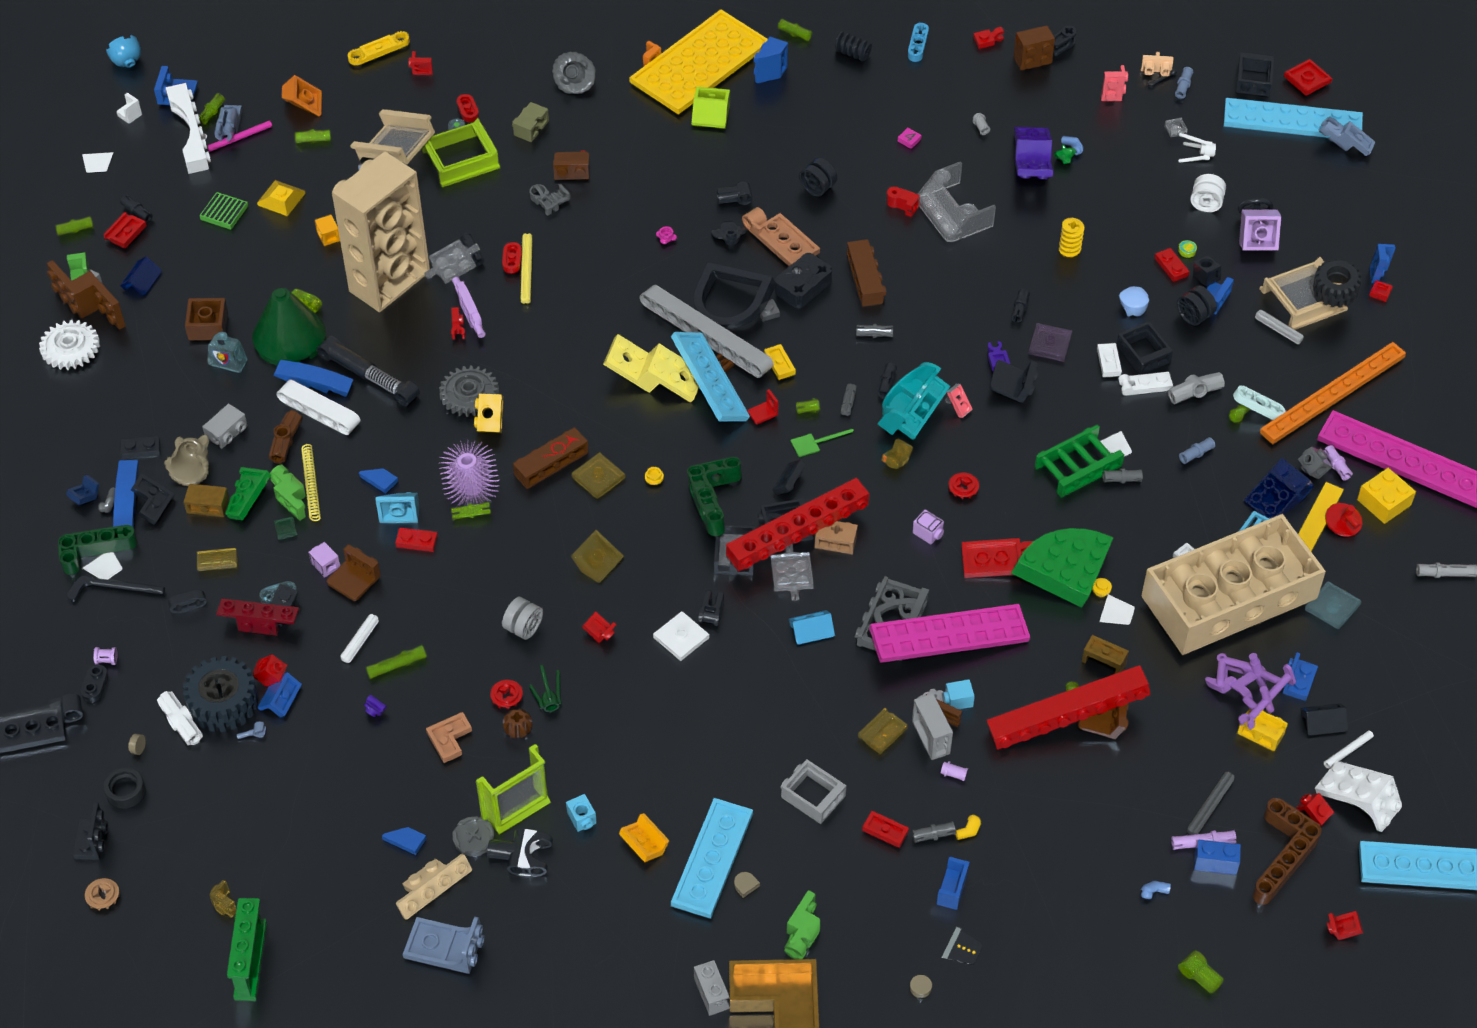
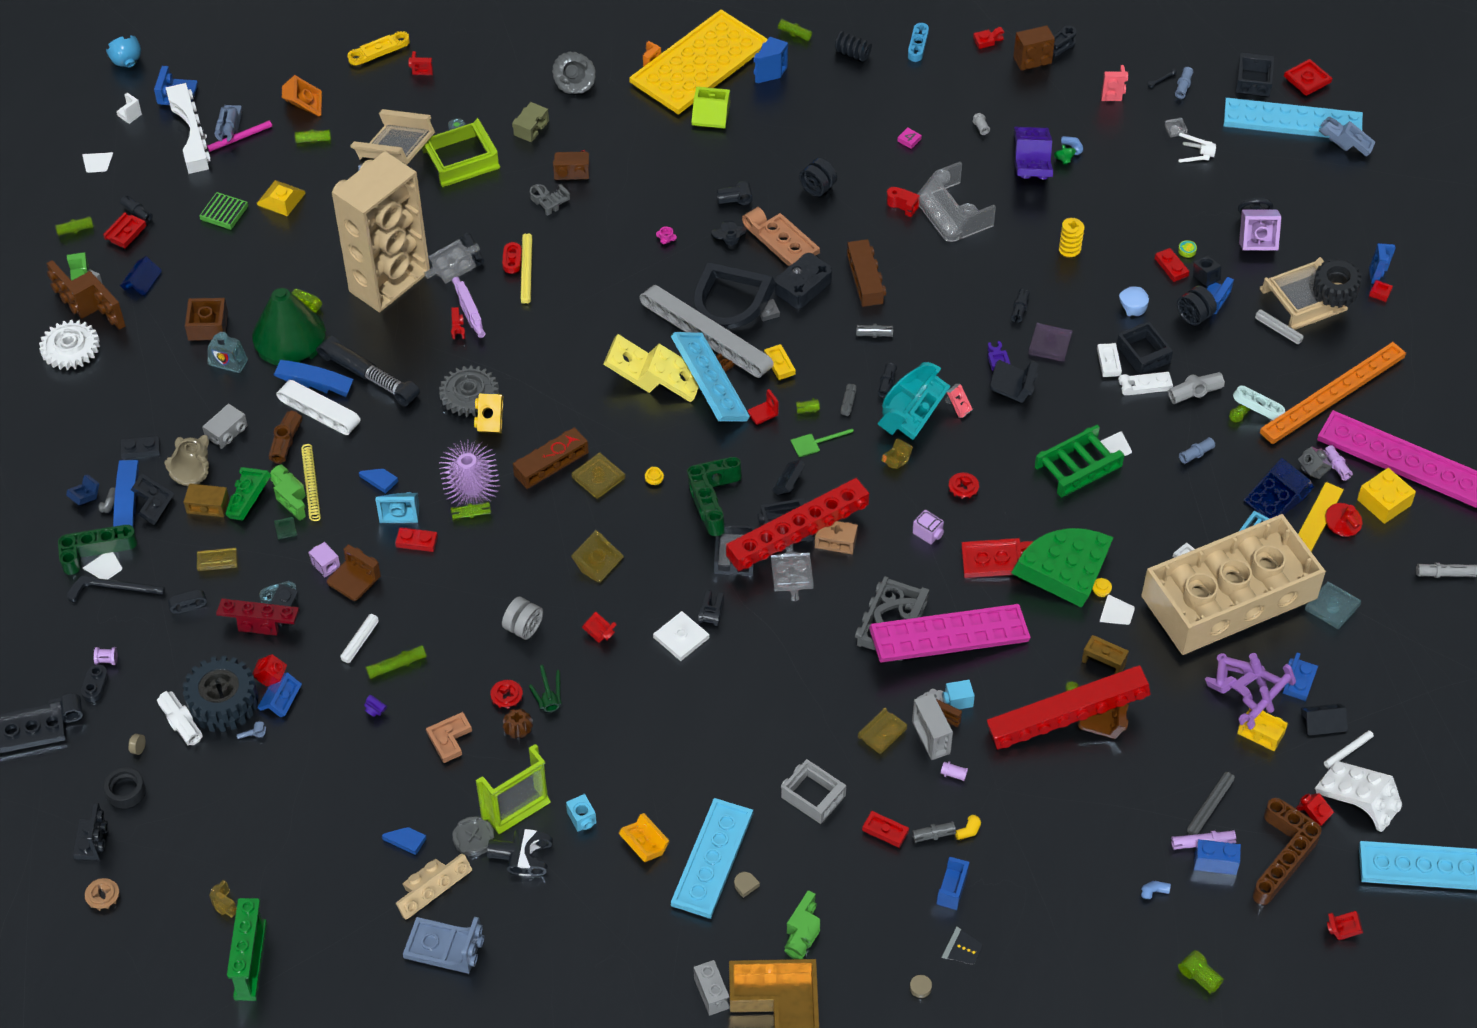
clear neon green pin [199,93,225,125] -> none
light orange brick [315,215,340,246] -> none
red plate [457,94,479,122] -> none
dark azure panel [789,610,835,644] -> none
dark grey pin [1102,468,1143,484] -> none
light nougat hips [1141,52,1173,76] -> none
white wheel [1191,174,1226,212] -> none

